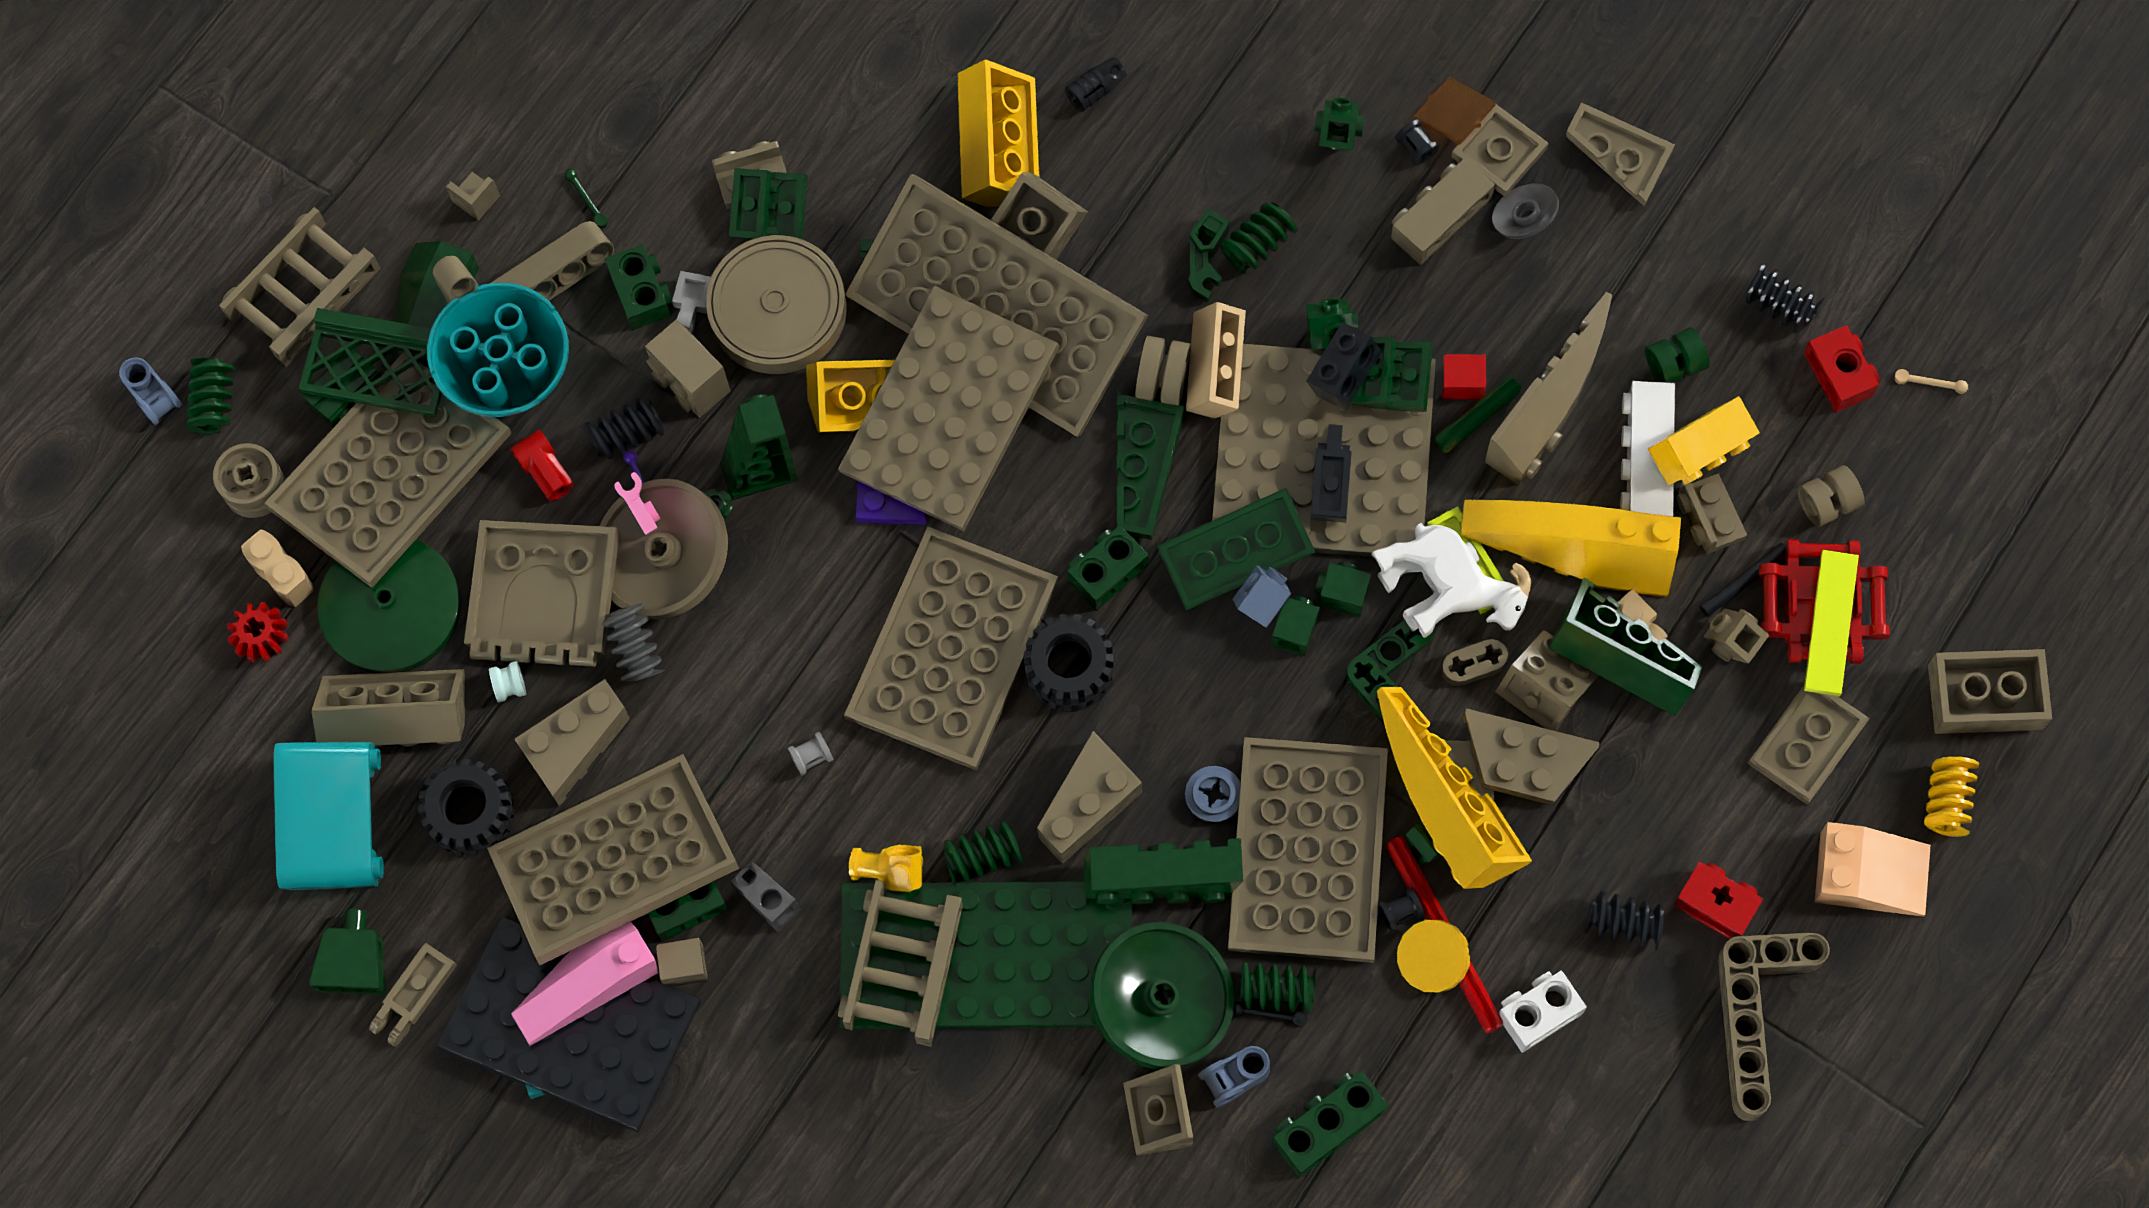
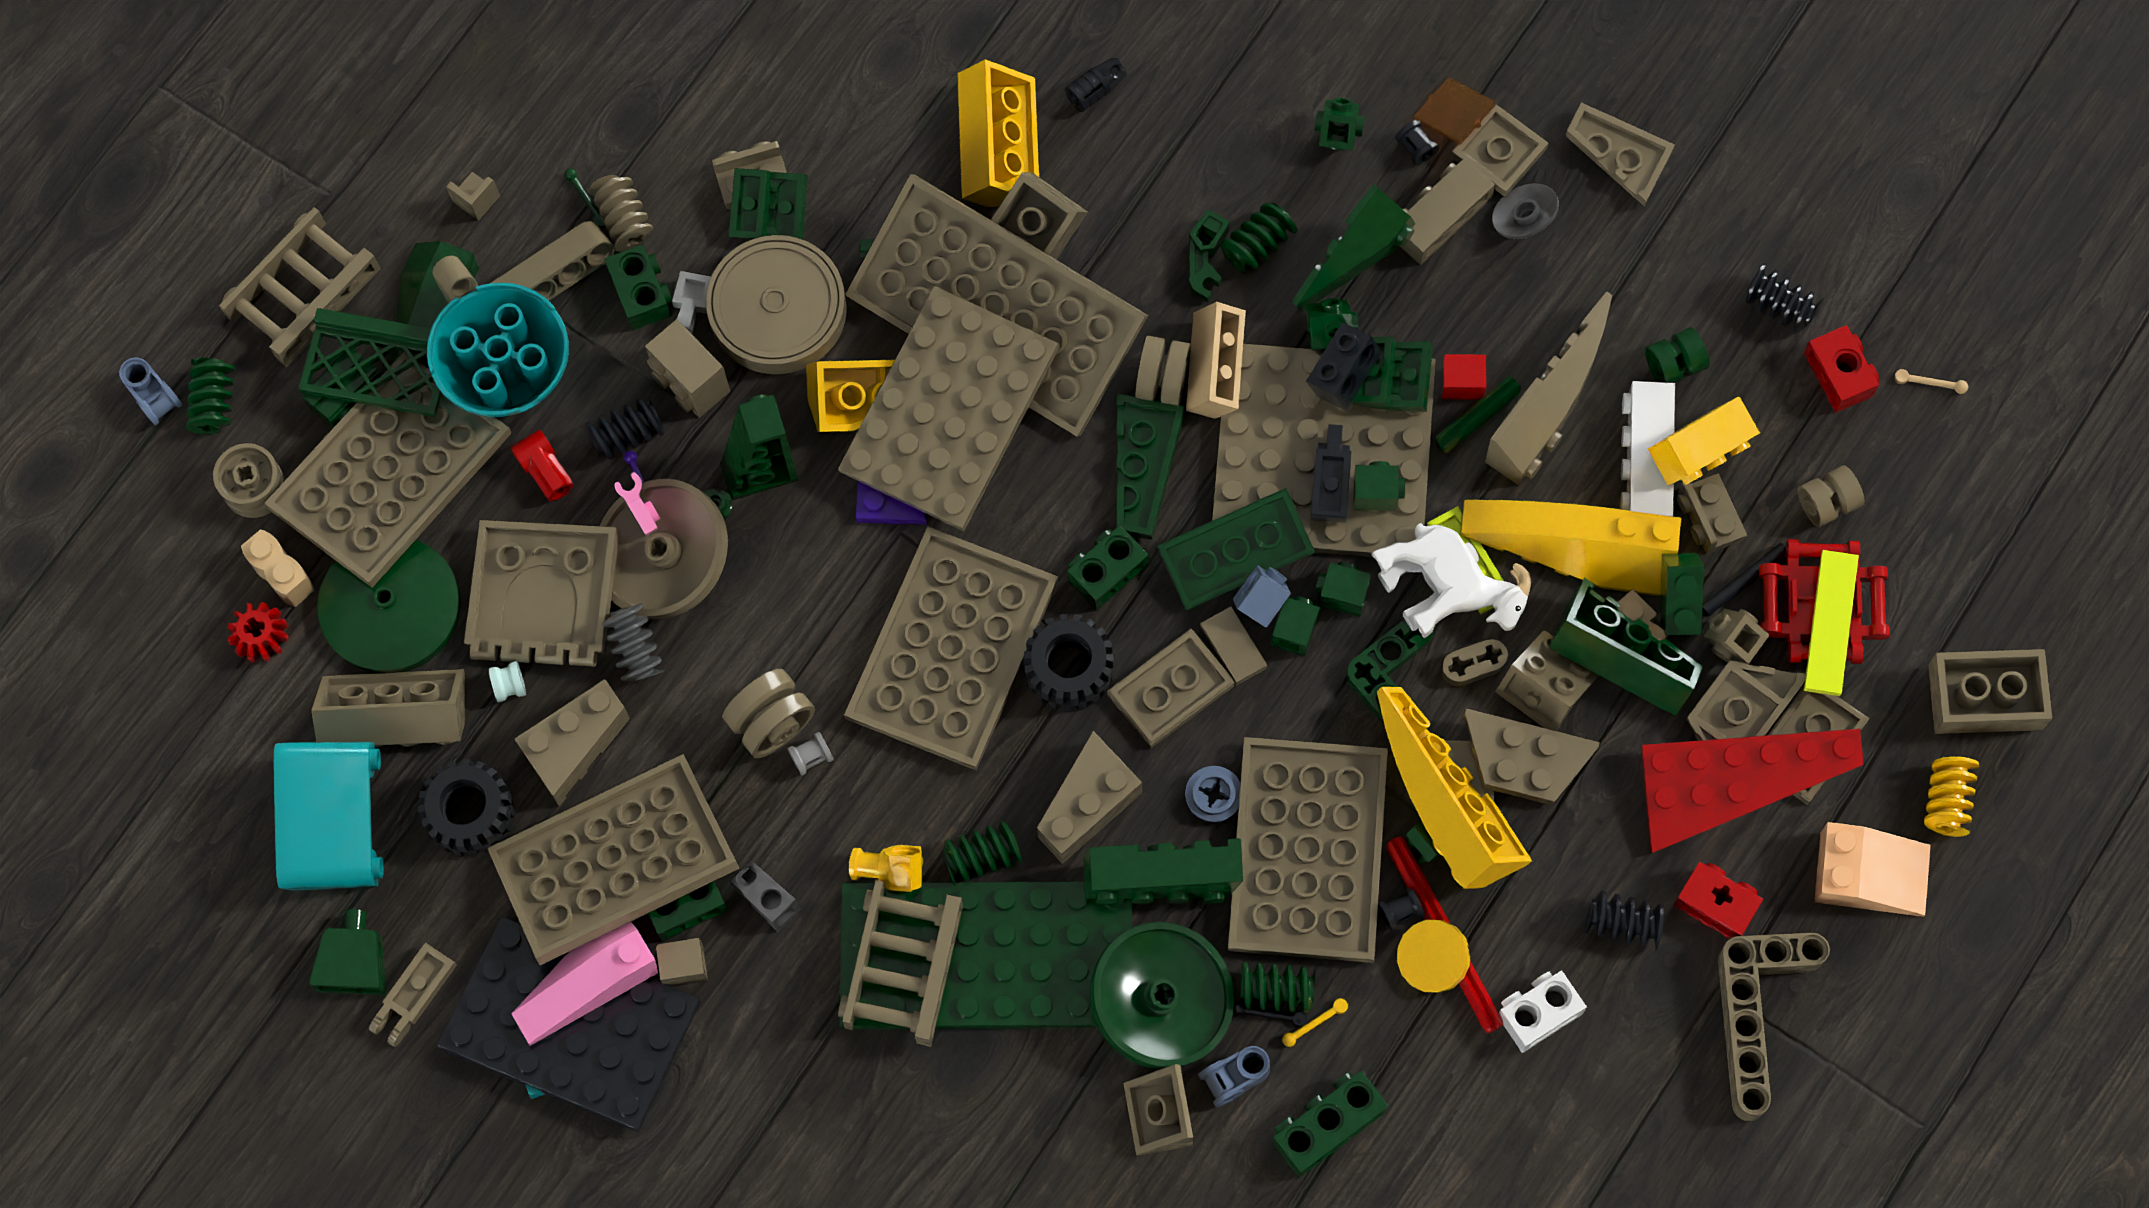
none -> dark tan piece [589,175,653,252]
none -> dark tan wheel [722,669,815,758]
none -> dark tan tile [1107,628,1235,748]
none -> dark tan tile [1200,607,1267,686]
none -> yellow hinge [1282,999,1348,1047]
none -> dark green wedge [1291,184,1416,312]
none -> dark green brick [1354,461,1405,511]
none -> red wing [1641,729,1864,854]
none -> dark green brick [1660,553,1704,635]
none -> dark tan wing [1686,660,1806,741]

